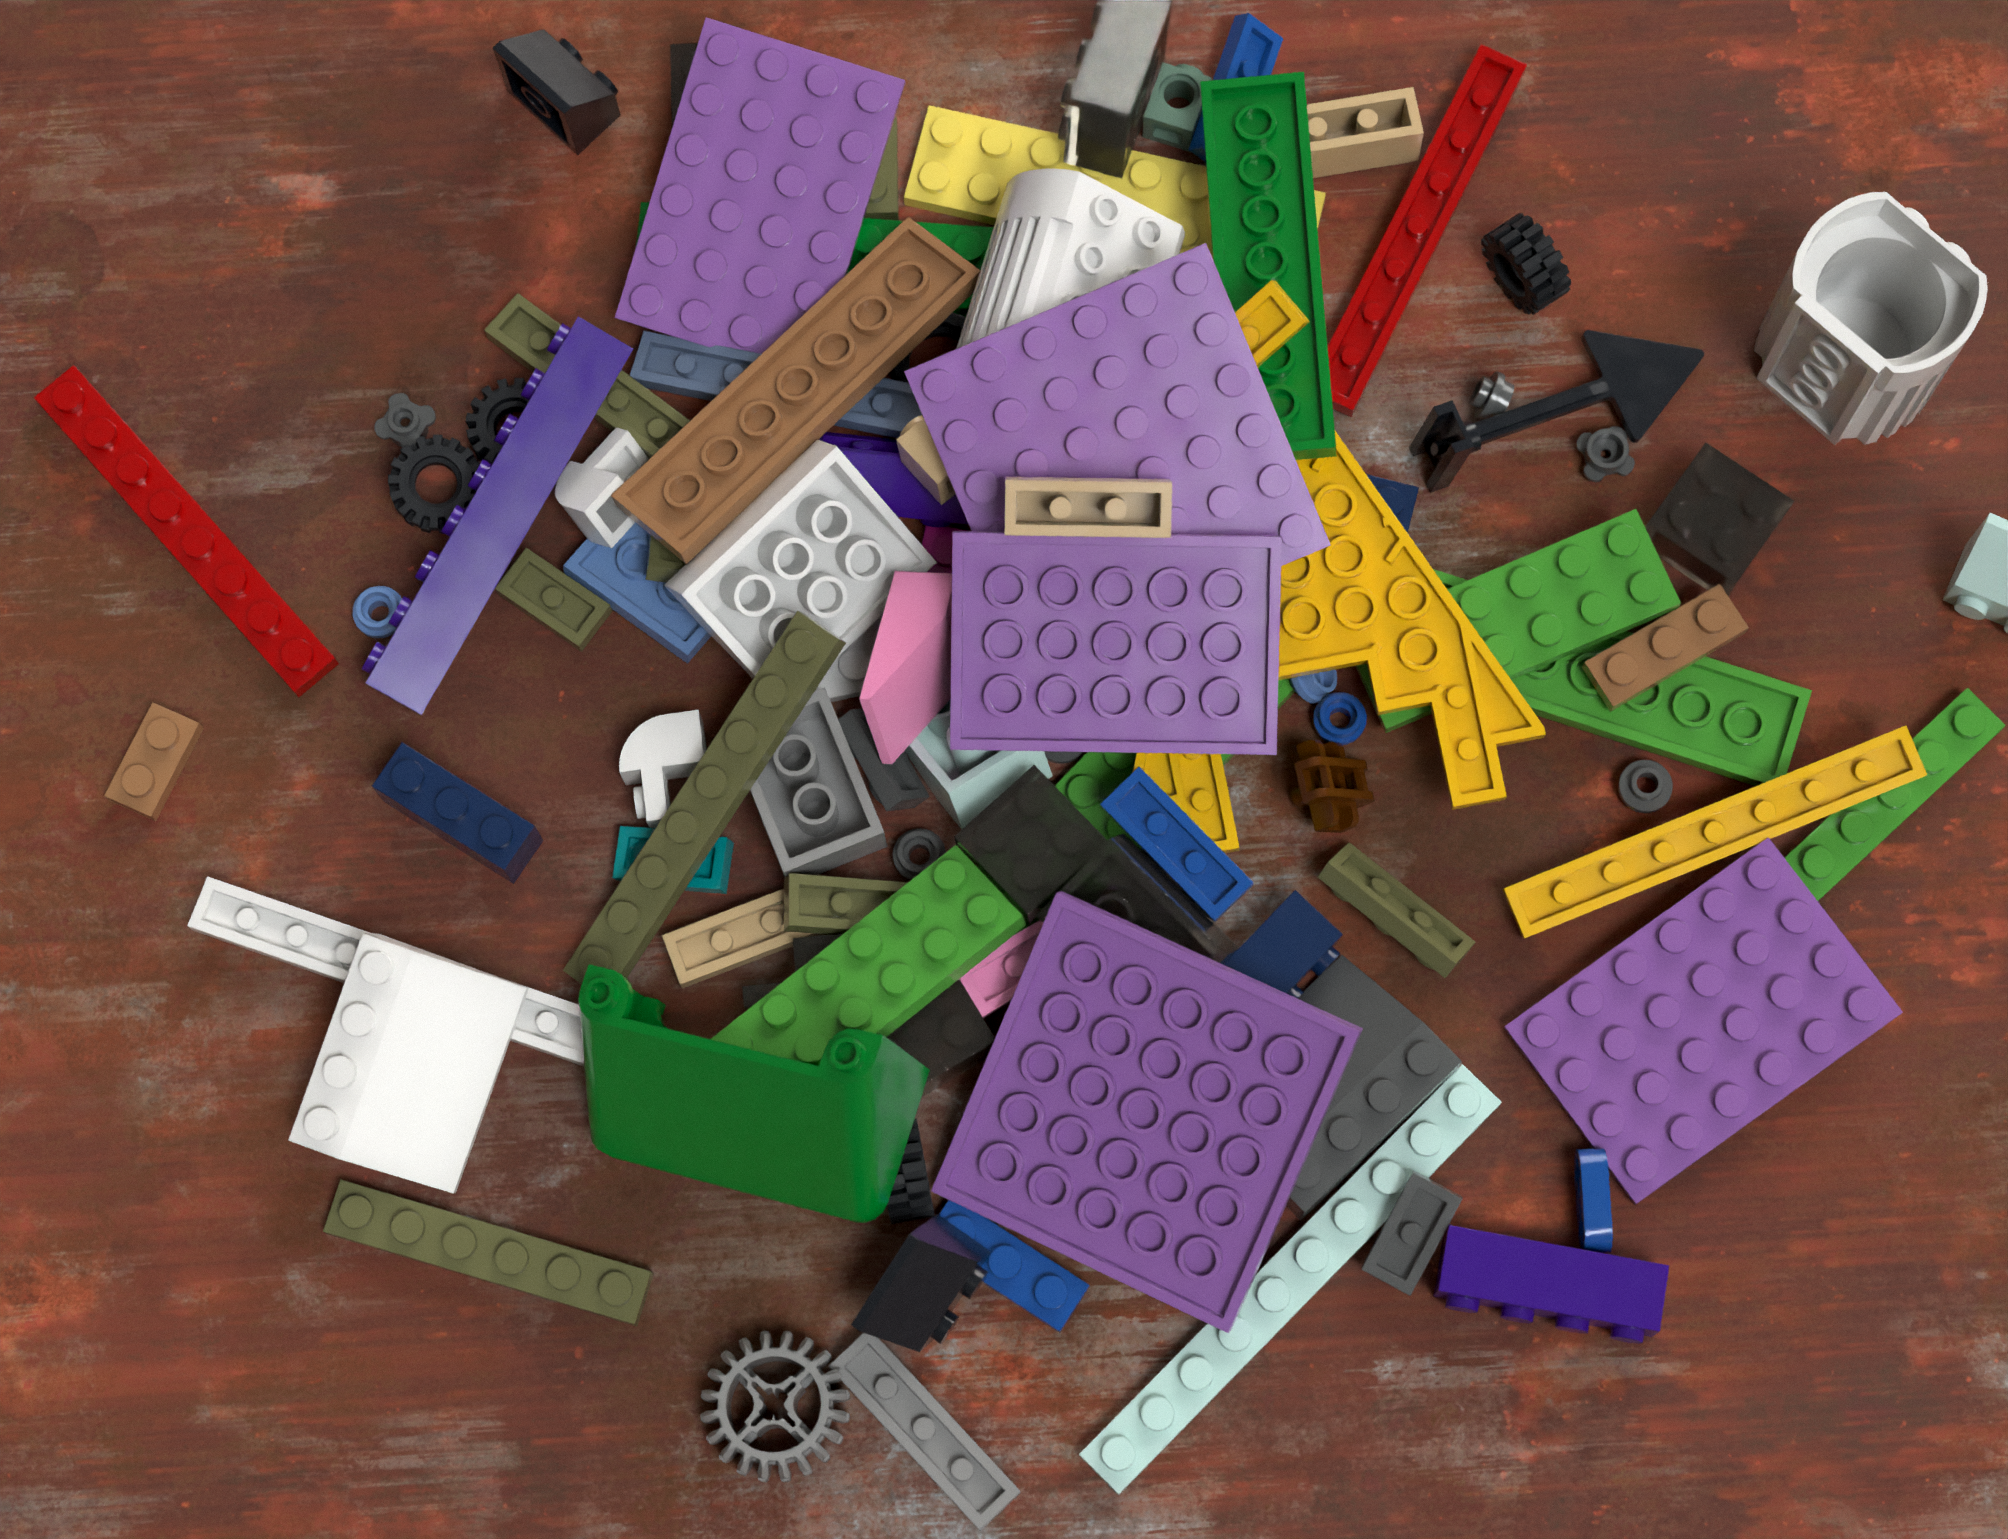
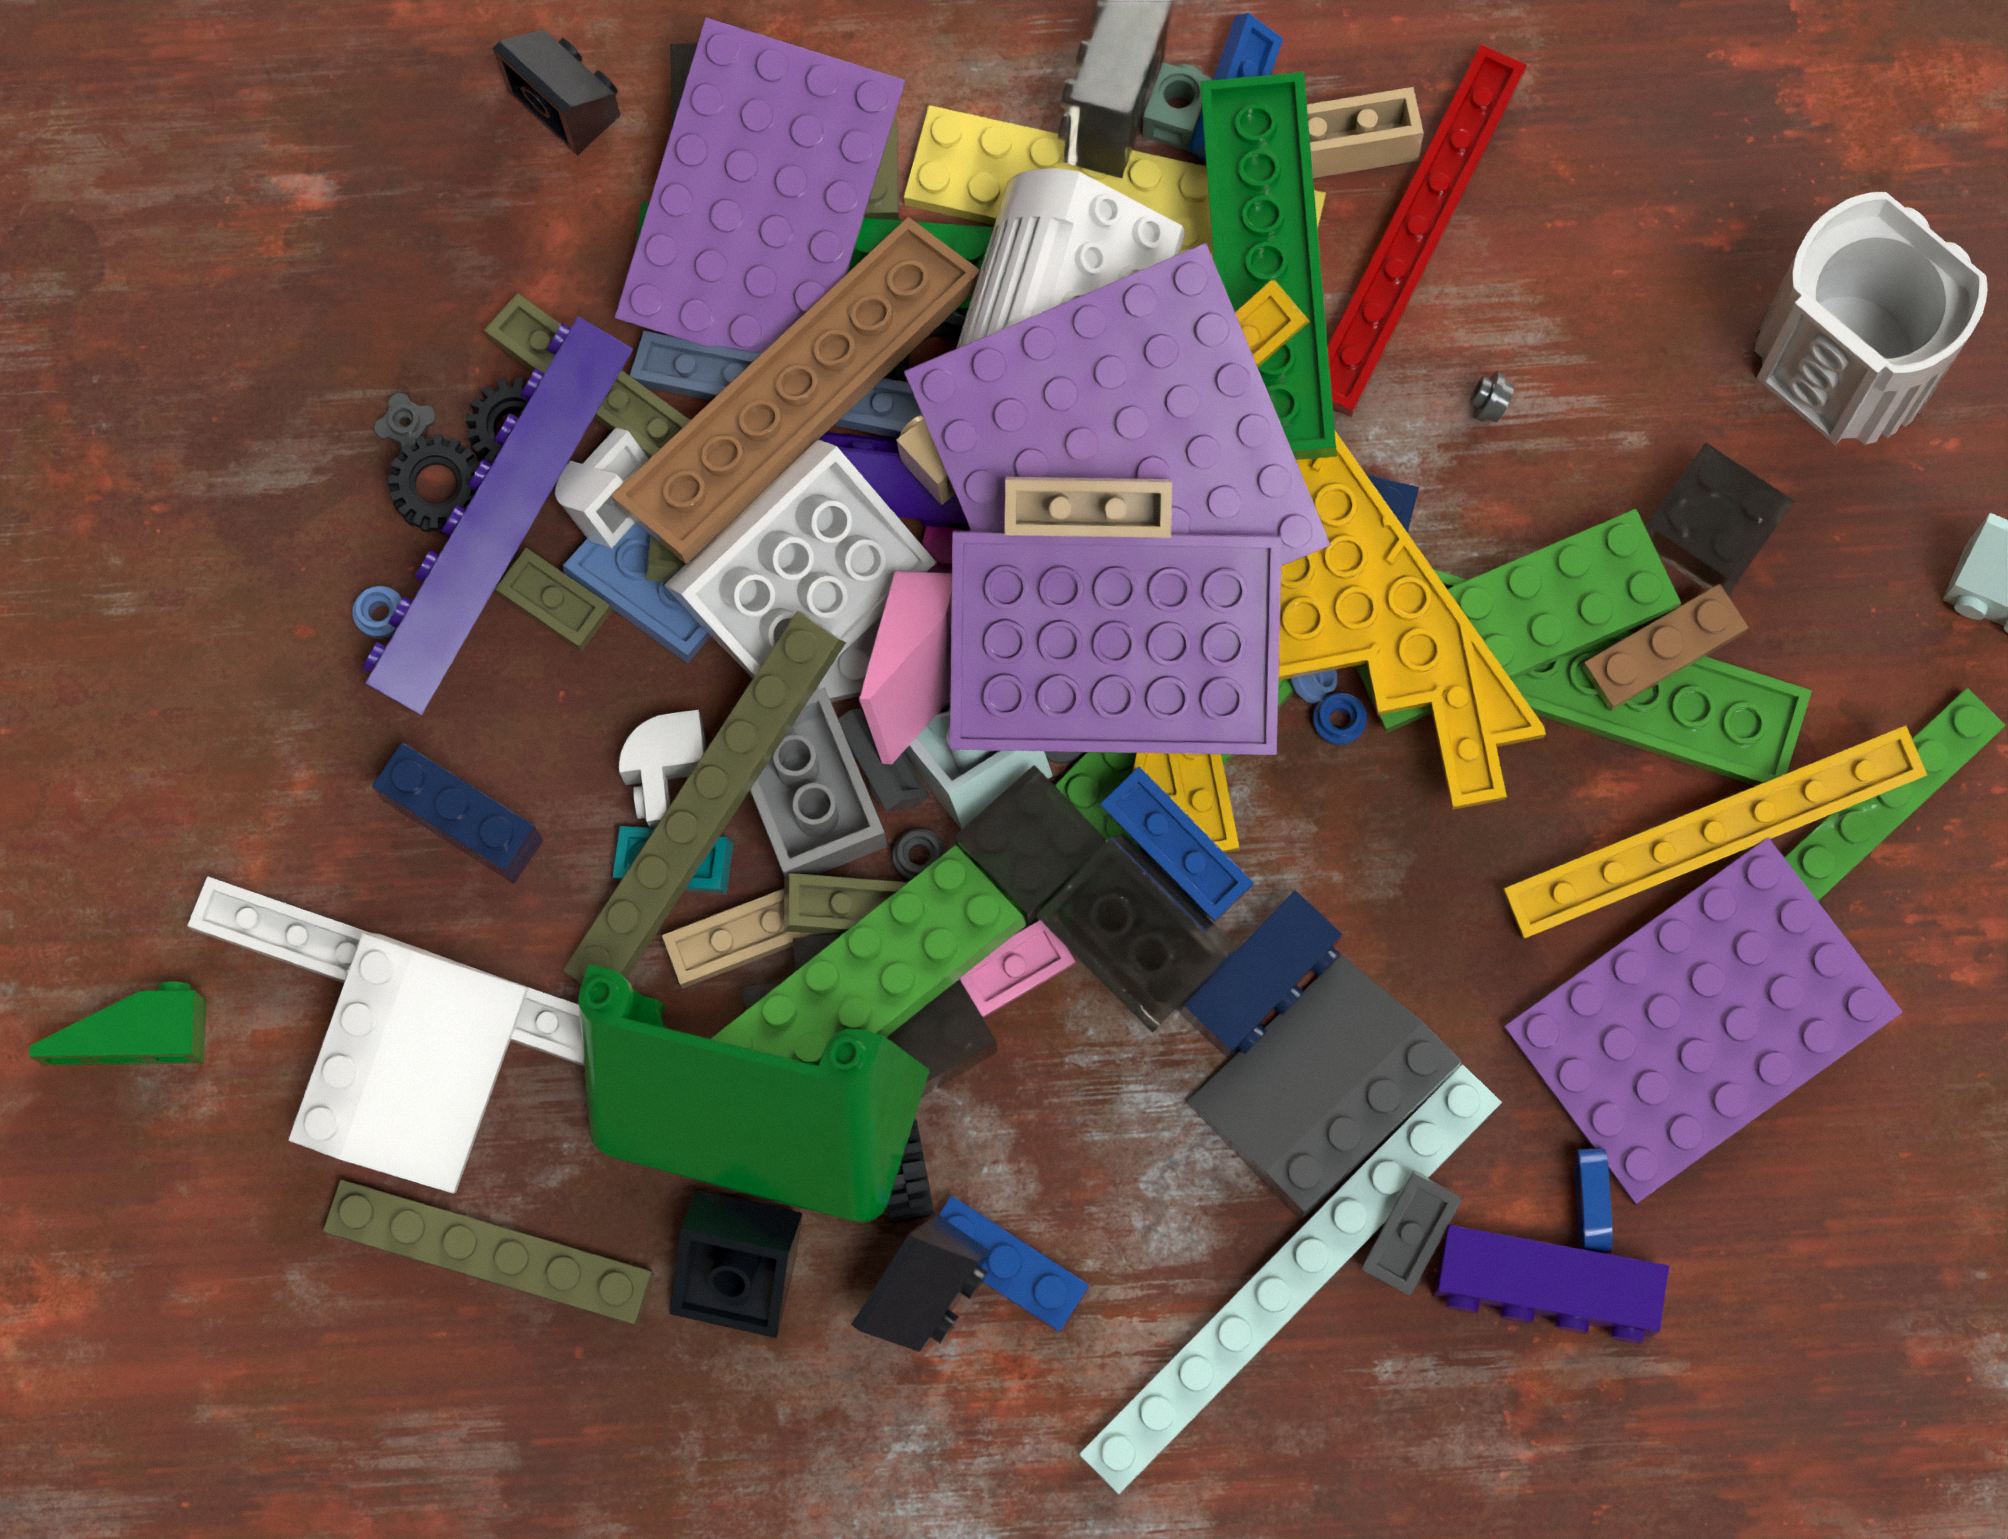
red plate [34,365,339,698] -> none
medium nougat plate [104,702,204,821] -> none
light grey gear [700,1331,851,1483] -> none
light grey plate [829,1333,1021,1532] -> none
medium lavender plate [931,891,1363,1333] -> none
reddish brown piece [1291,740,1375,833] -> none
olive plate [1318,842,1476,978] -> none
black piece [1409,330,1704,493] -> none
black tyre [1481,213,1571,315] -> none
dark grey plate [1576,426,1635,482] -> none
dark grey plate [1618,760,1673,813] -> none
none -> green slope [29,982,207,1066]
none -> black slope [670,1189,803,1338]

